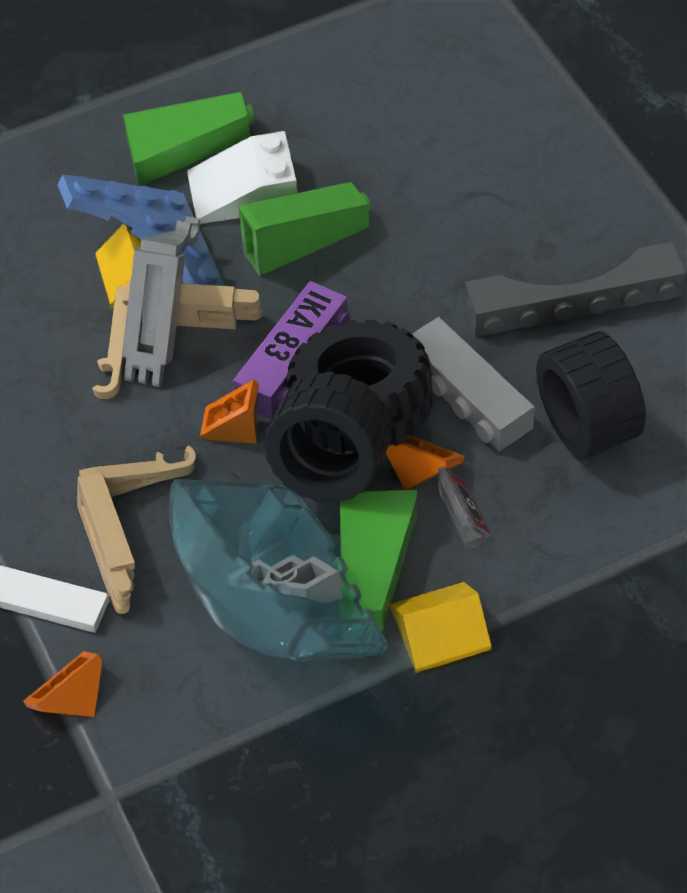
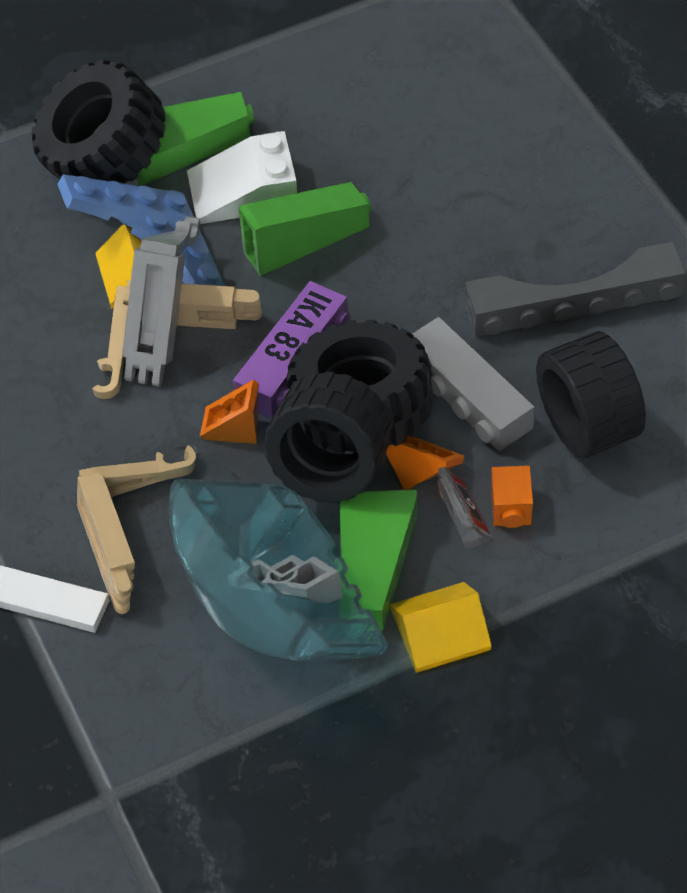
orange slope [23,651,103,717] -> none
none -> black tyre [32,60,166,184]
none -> orange brick [491,466,533,528]

